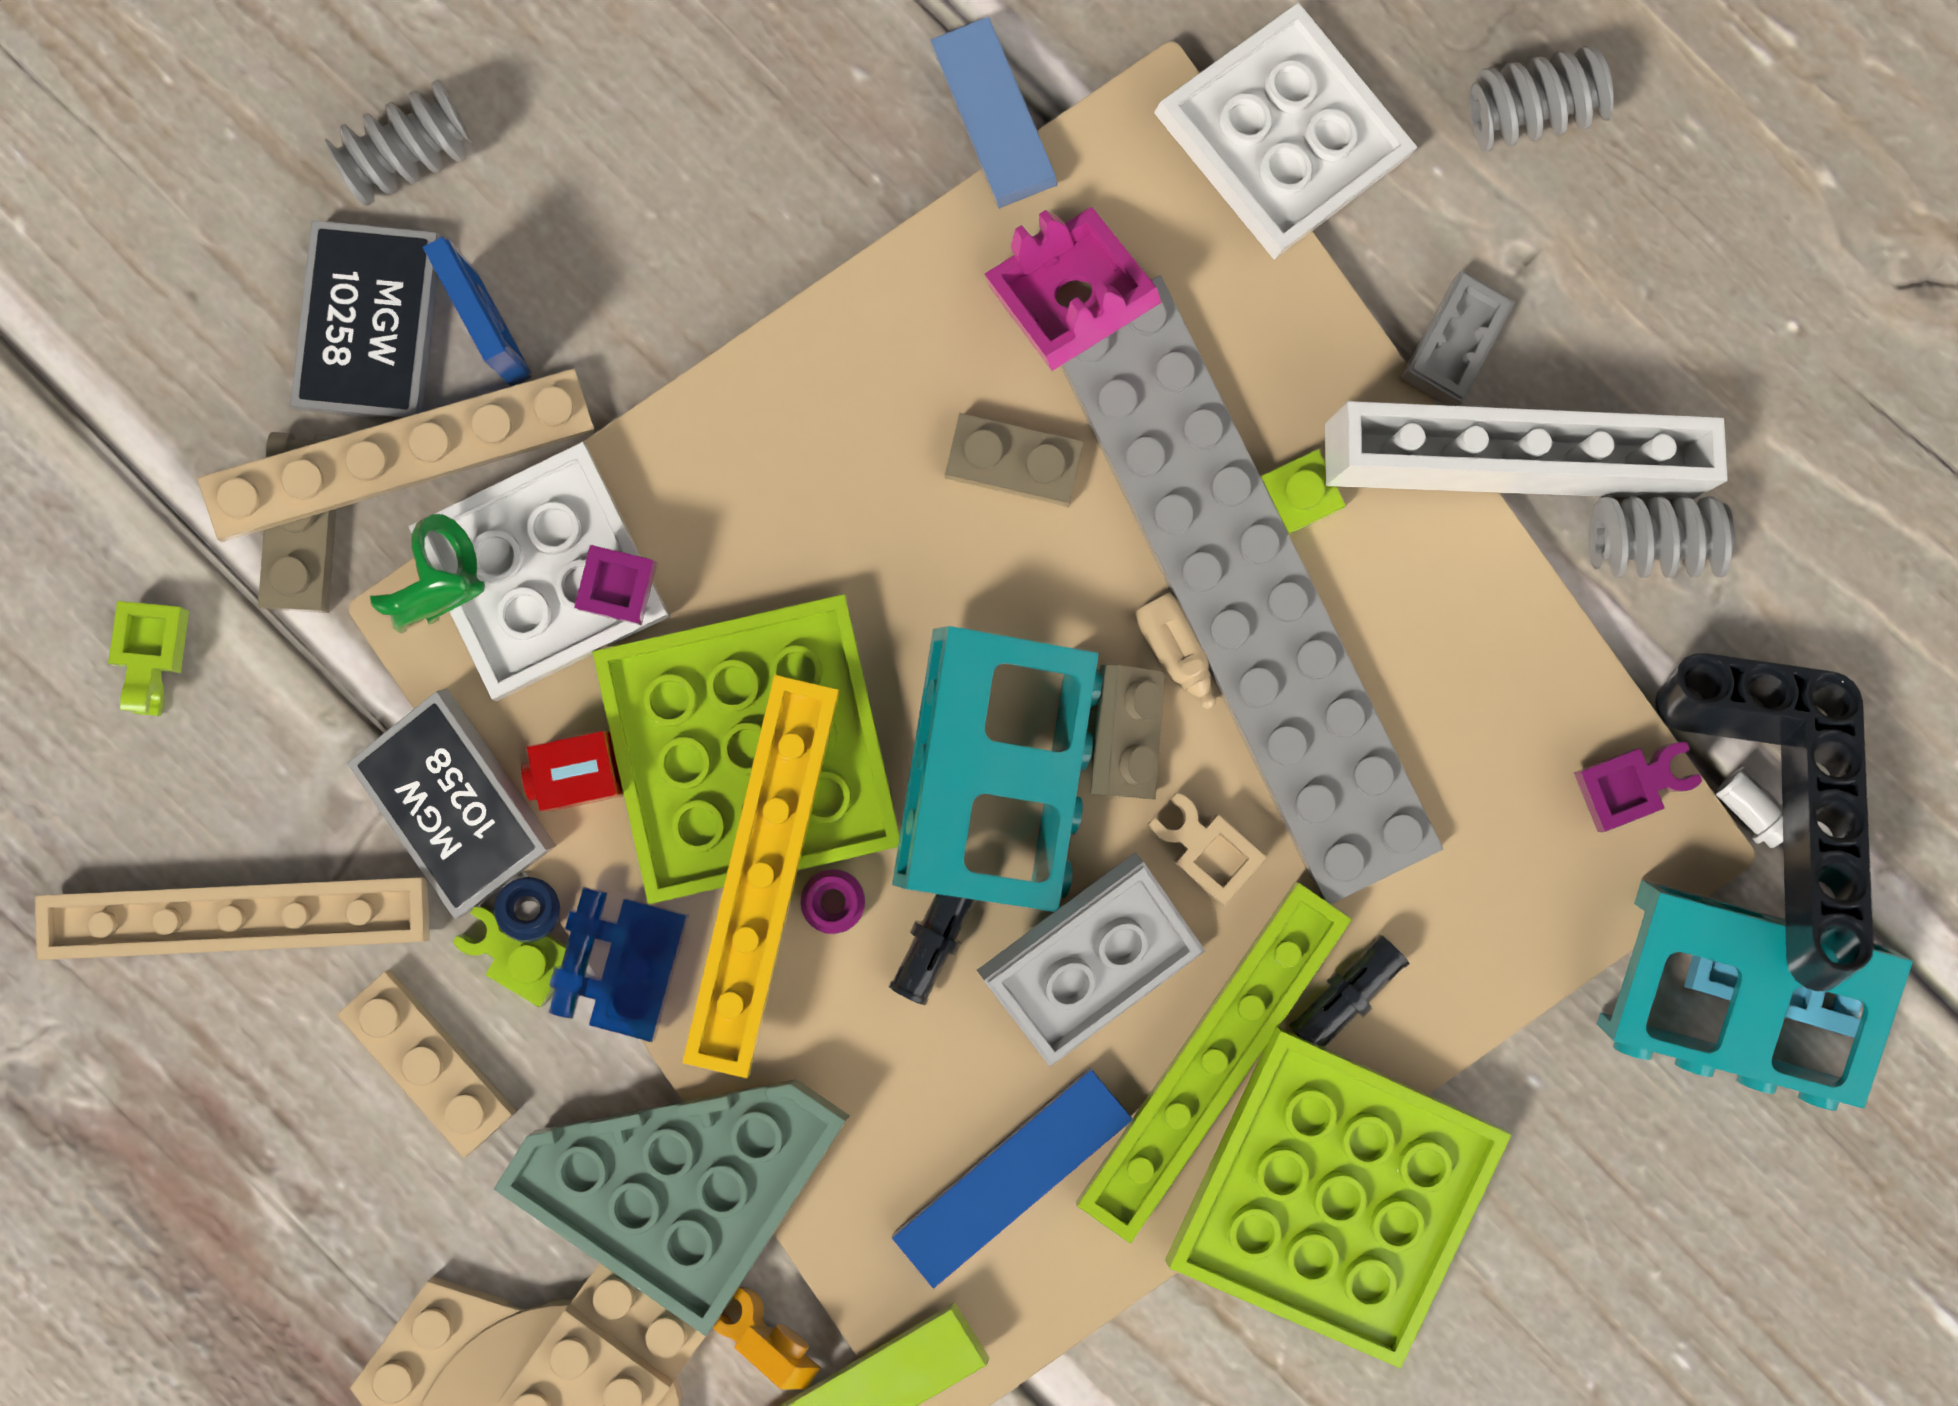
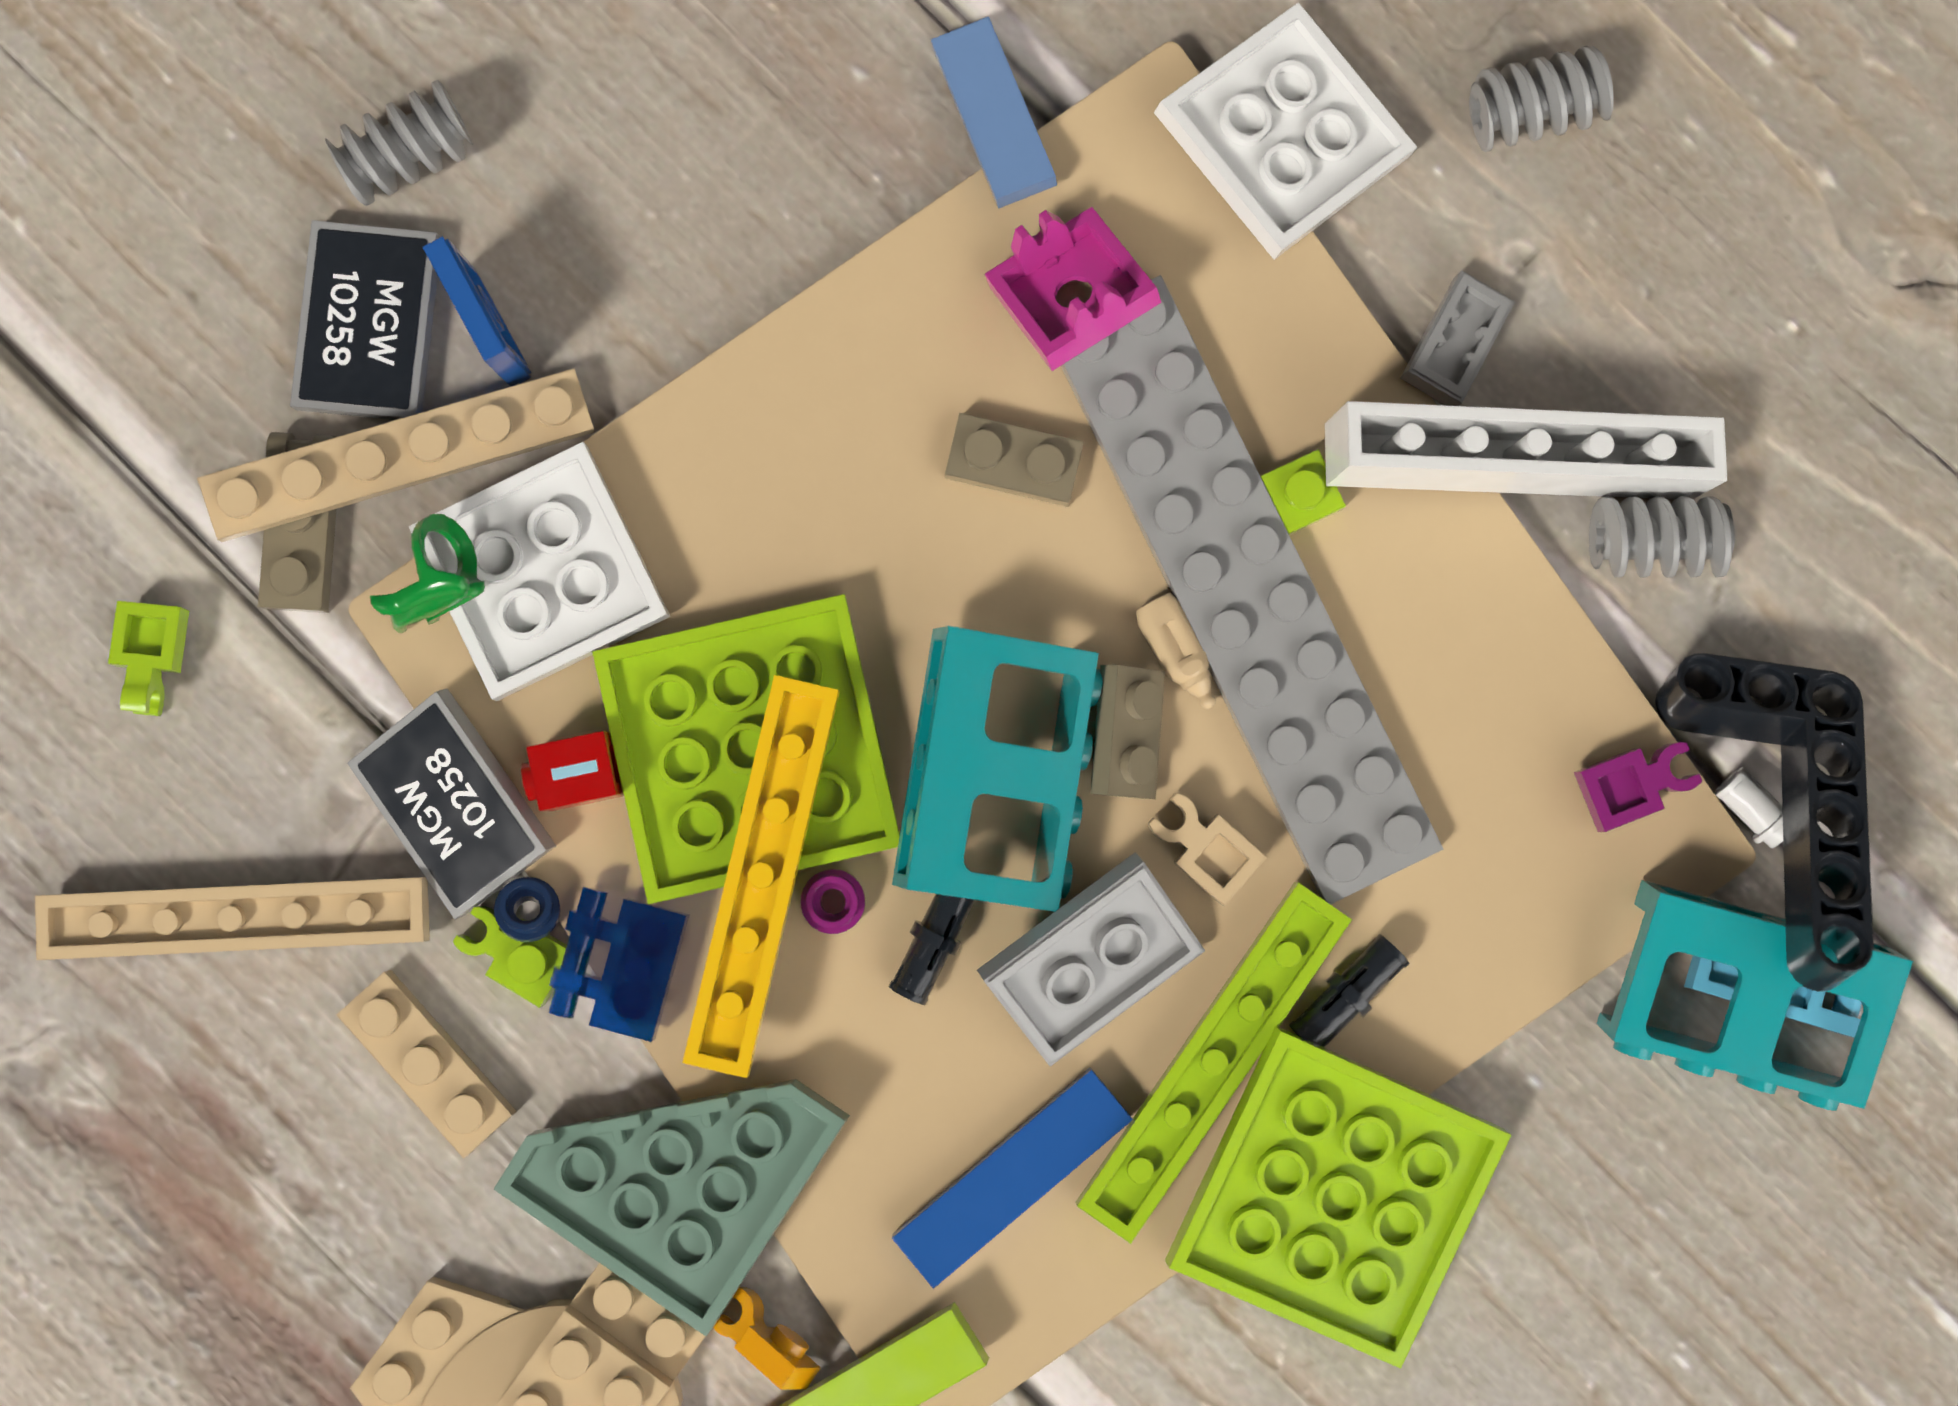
magenta plate [574,545,657,626] -> none

